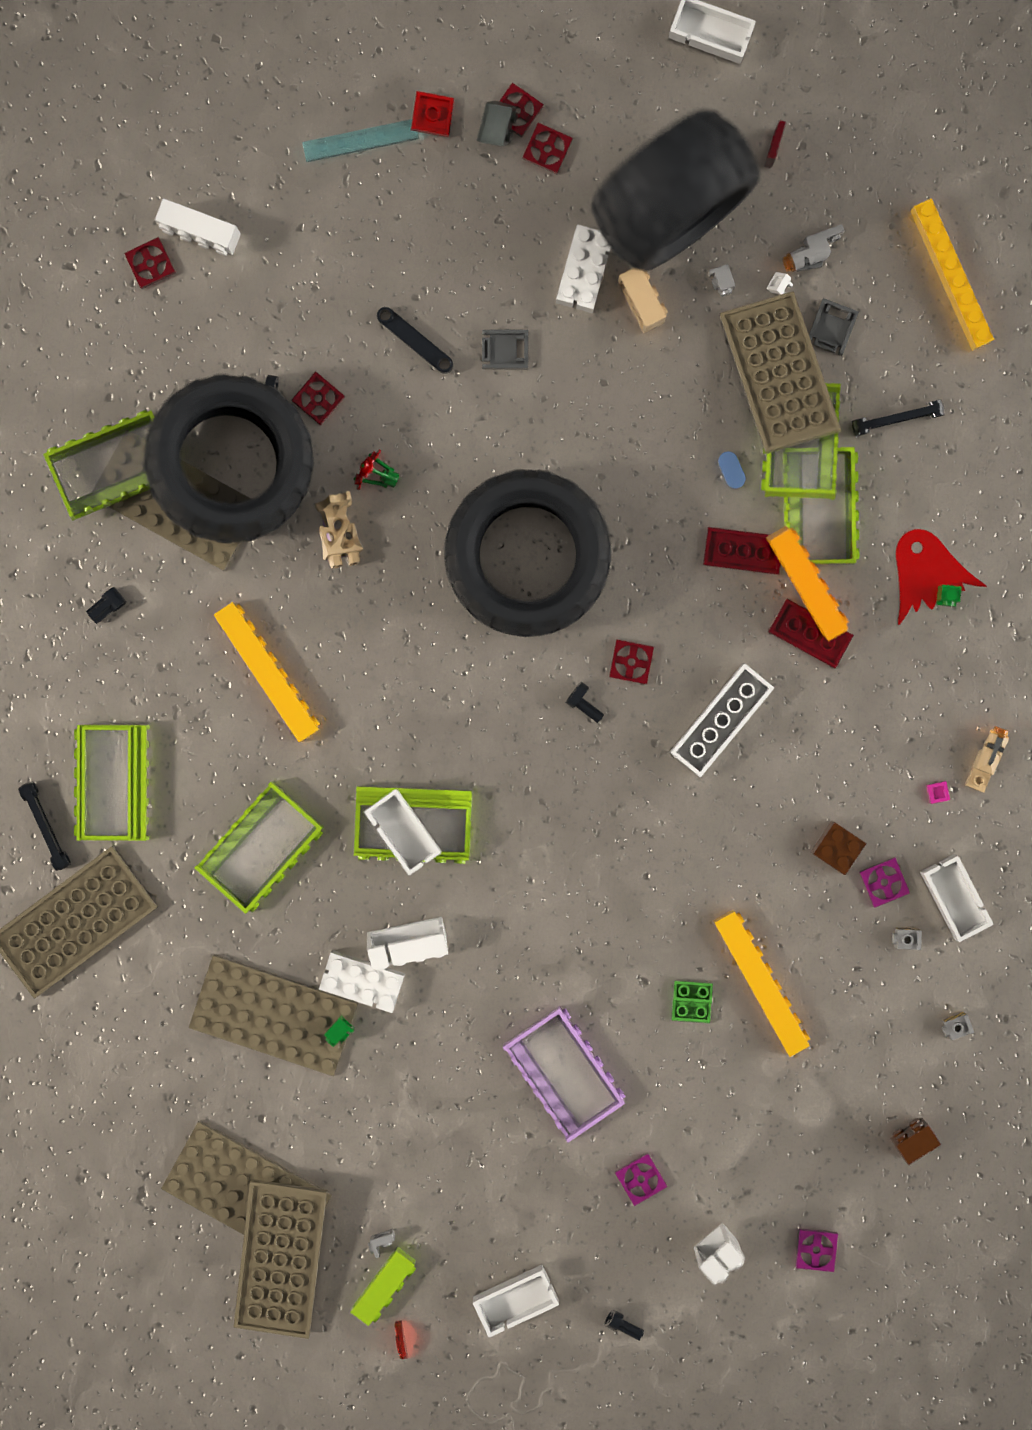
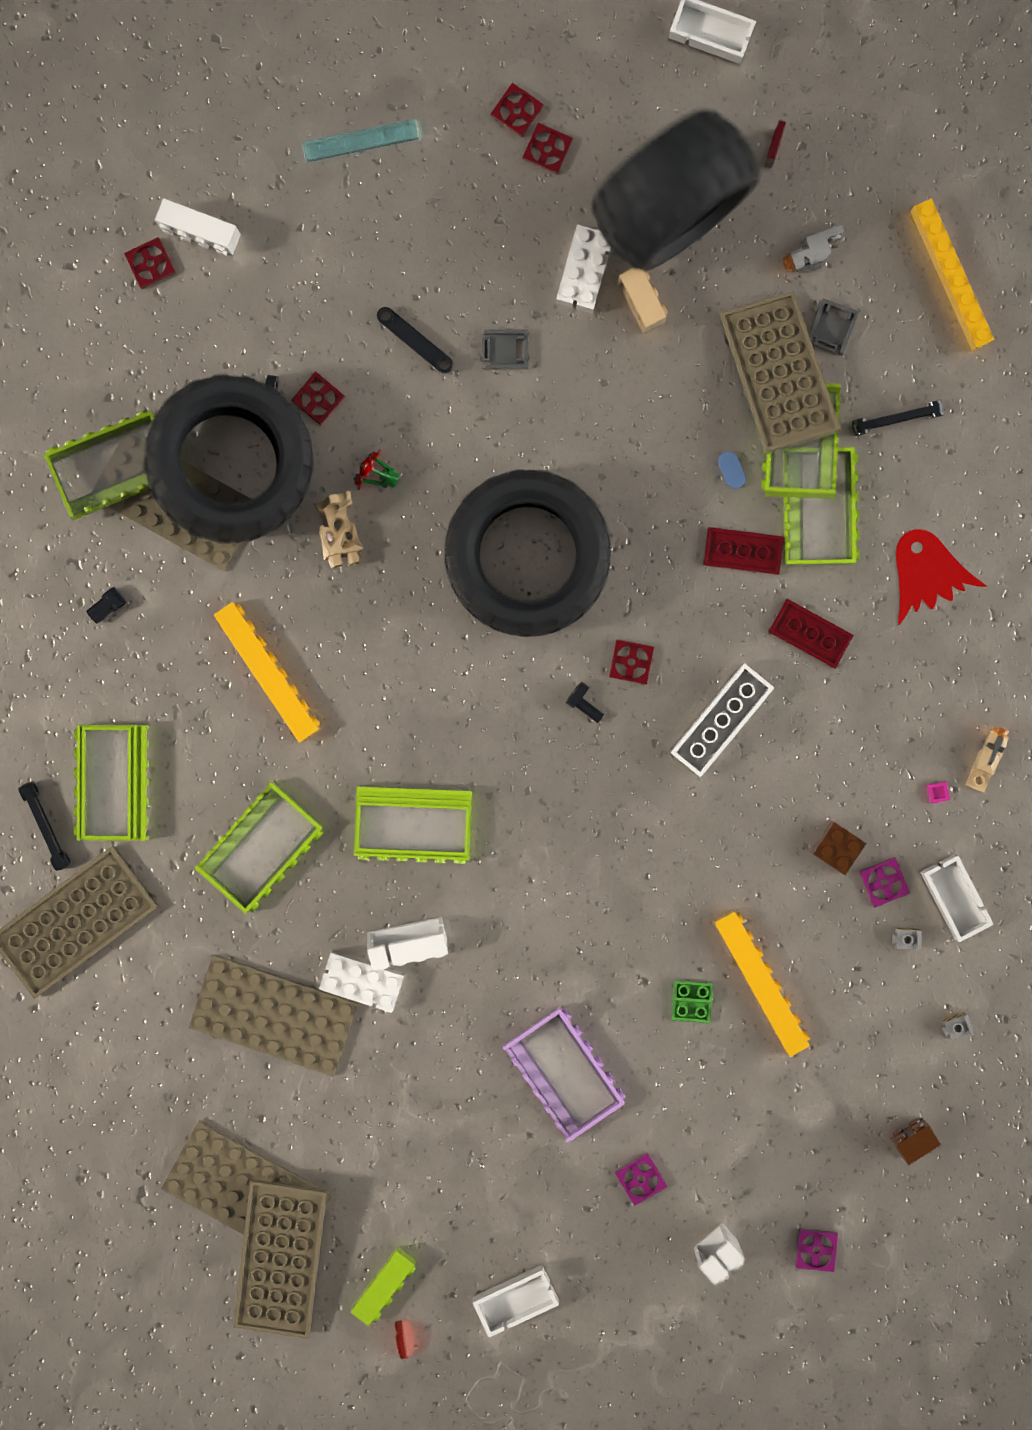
green brick [324,1015,355,1047] -> none
white piece [364,789,442,875] -> none
light grey bracket [368,1229,395,1258] -> none
red tile [411,91,454,137] -> none
pearl dark grey slope [477,101,518,146] -> none
black piece [604,1310,644,1341] -> none
light grey brick [708,264,735,296] -> none
white tile [766,272,793,295] -> none
light orange brick [766,526,849,641] -> none
green brick [936,585,962,607] -> none

